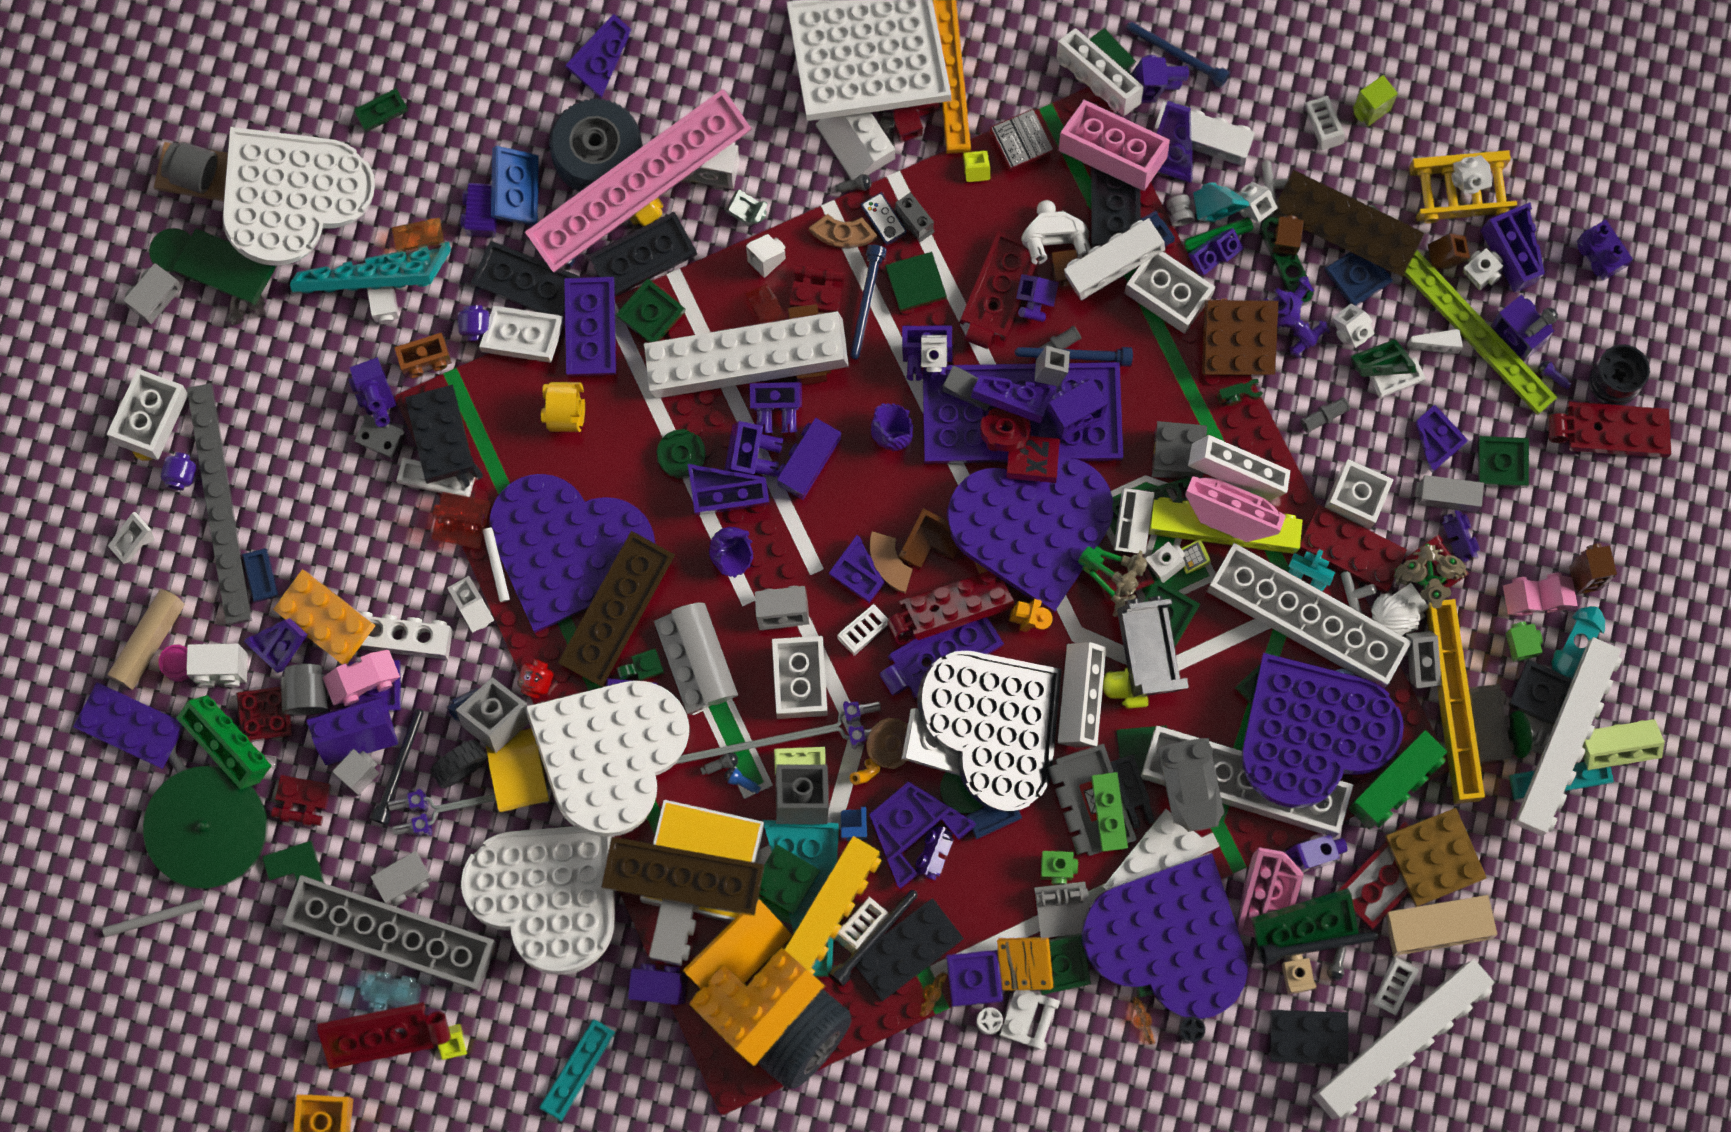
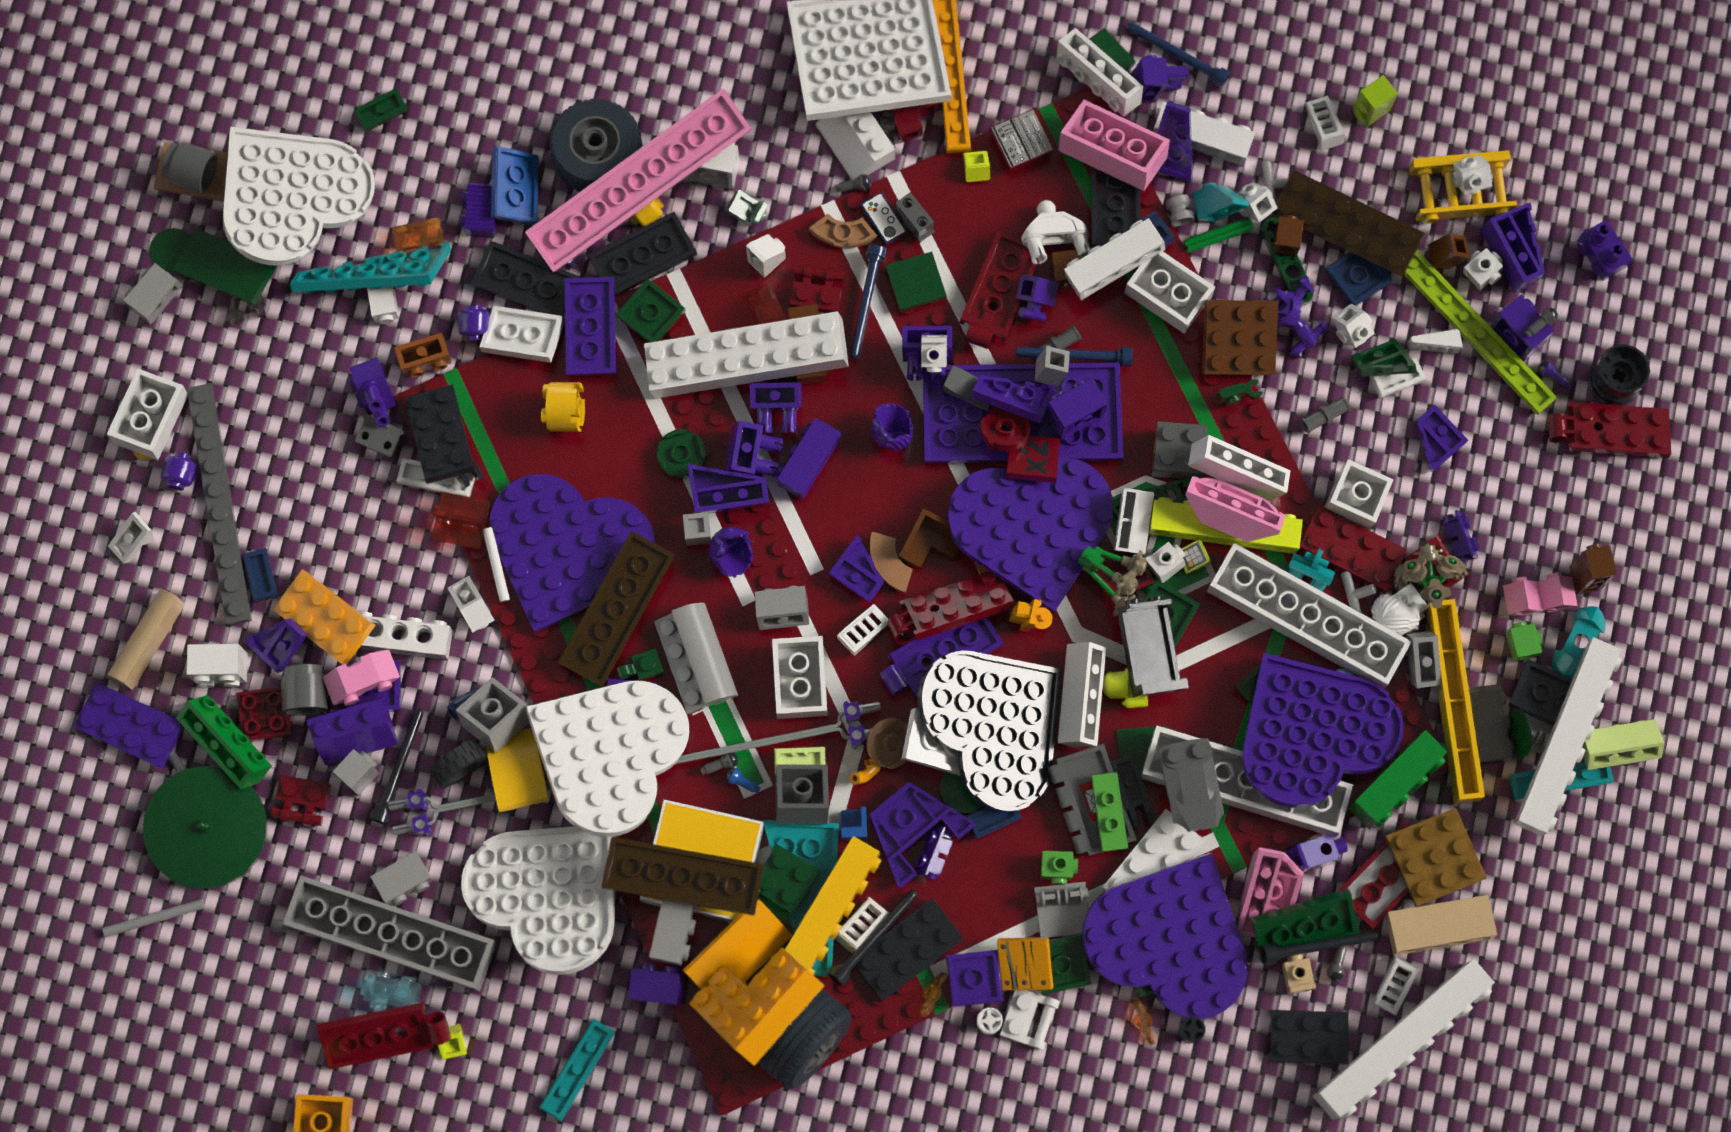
dark pink wheel [158,644,190,682] -> none
dark green tile [262,841,325,883] -> none
red head [517,659,553,698] -> none
dark purple wing [565,14,631,99] -> none
dark purple slope [1188,228,1244,275] -> none
light grey brick [1415,475,1484,513] -> none
dark green plate [1478,436,1529,488] -> none
none -> light grey brick [683,512,711,546]

